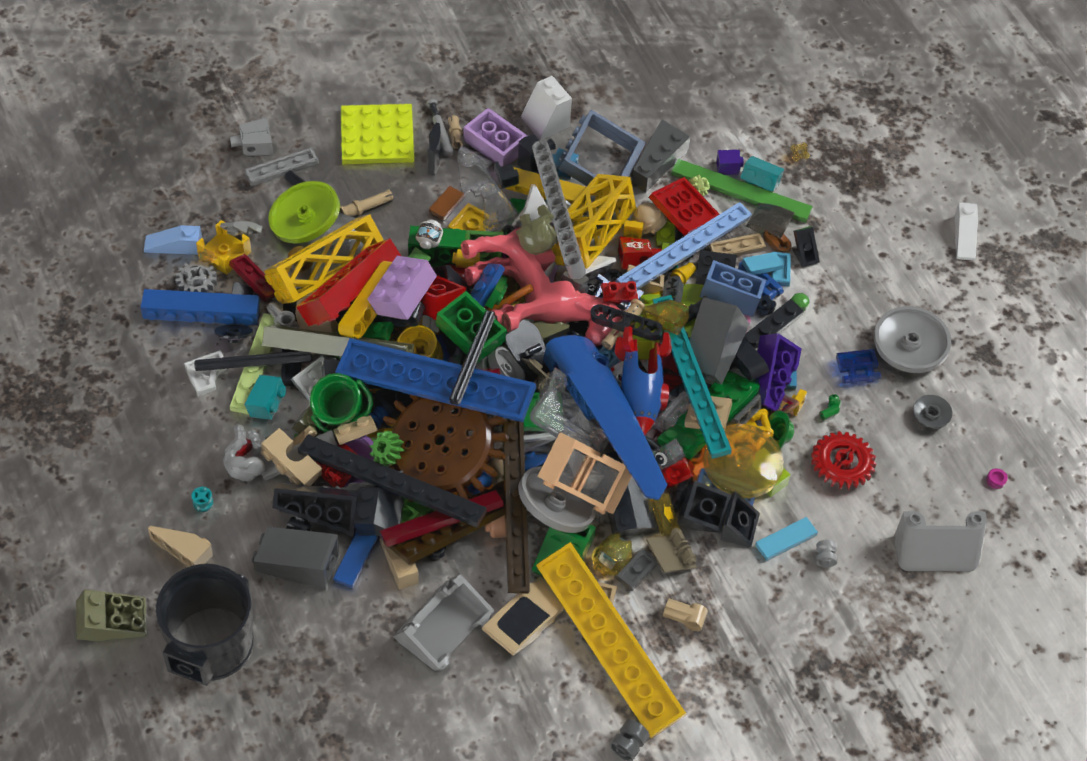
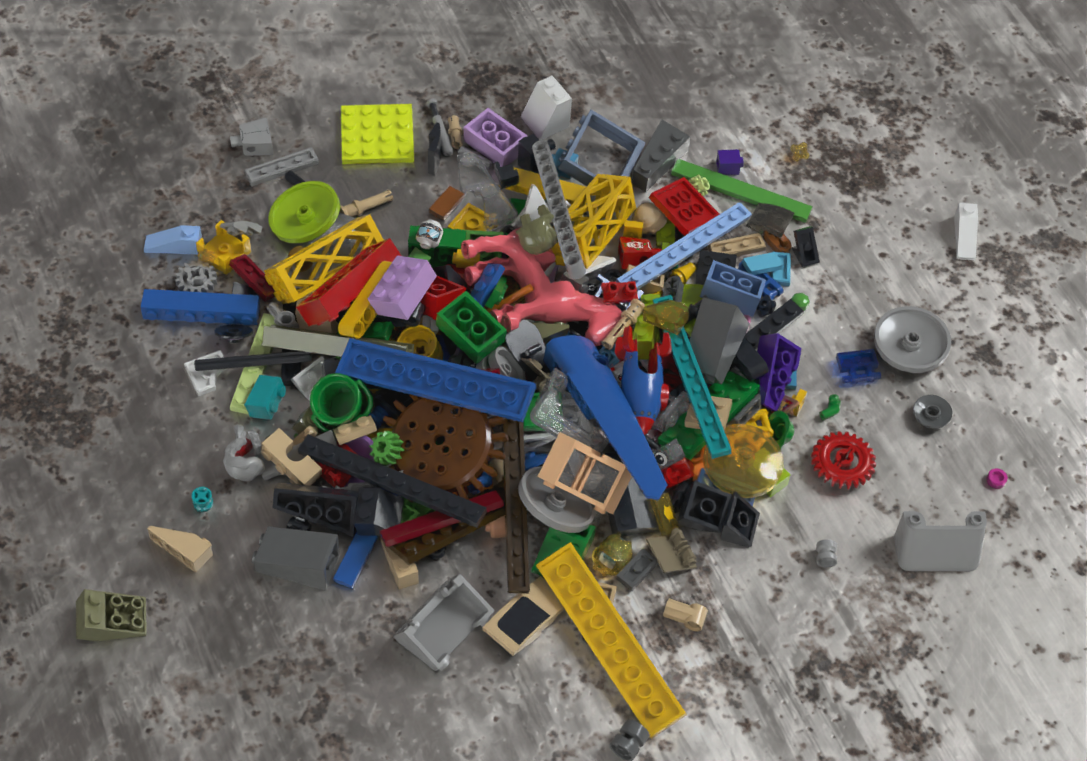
black cylinder [156,564,254,686] -> none
black axle [449,310,495,405] -> none
black beam [590,304,663,341] -> none
teal brick [740,156,785,192] -> none
medium azure tile [755,517,818,561] -> none

